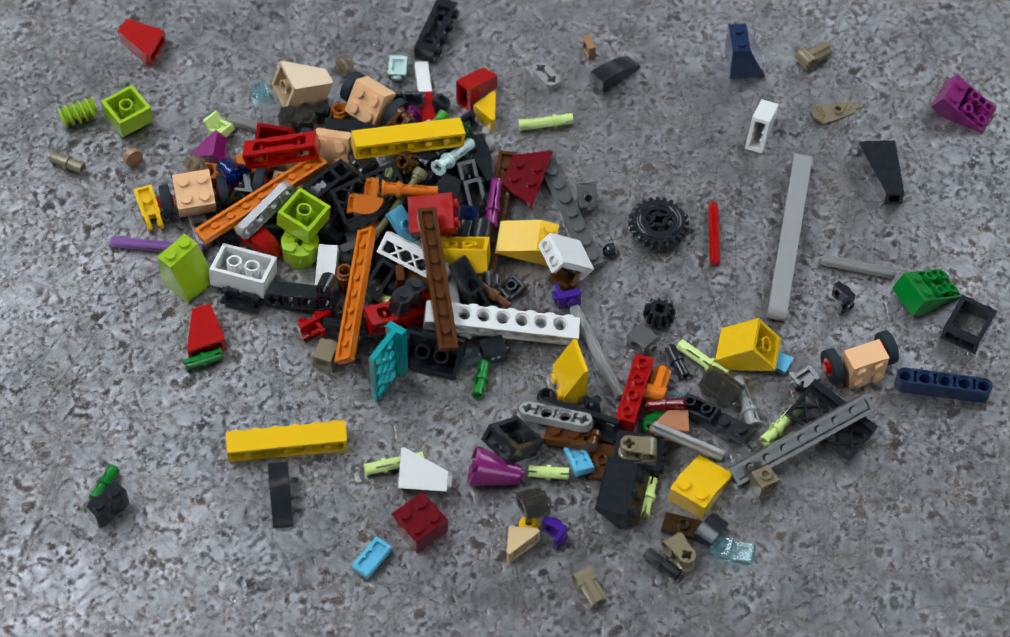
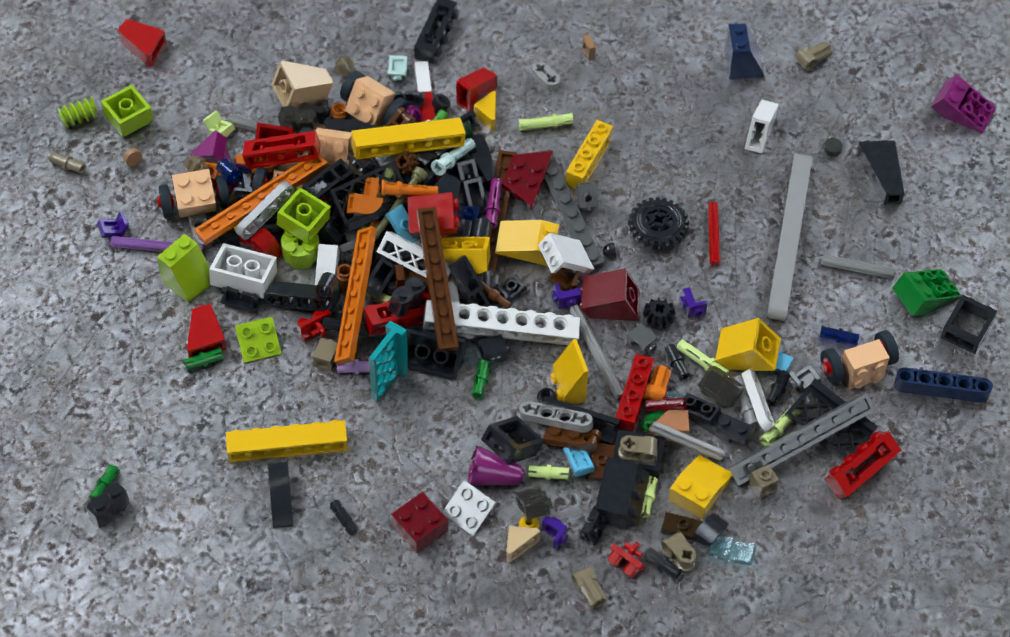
yellow hinge [133,184,164,232] -> none
clear light blue plate [251,82,269,99] -> none
medium azure plate [351,536,393,580] -> none
yellowish green pin [363,451,424,476] -> none
white slope [398,447,452,492] -> none
black plate [582,395,601,413] -> none
black slope [590,56,640,91] -> none
dark tan piece [811,102,863,125] -> none
black bracket [831,281,856,315] -> none
none -> dark purple bracket [97,212,129,238]
none -> lime hinge [235,317,282,363]
none -> black axle [330,499,358,535]
none -> lavender pin [337,359,370,375]
none -> hinge [442,480,496,536]
none -> yellow brick [566,120,613,189]
none -> black hinge [579,506,609,546]
none -> dark red slope [580,268,640,321]
none -> red hips [607,542,646,578]
none -> dark purple bracket [679,287,707,318]
none -> white beam [742,368,775,432]
none -> black axle [766,370,790,407]
none -> clear blue pin [819,325,860,346]
none -> pearl dark grey tile [824,138,843,156]
none -> red brick [825,431,902,498]

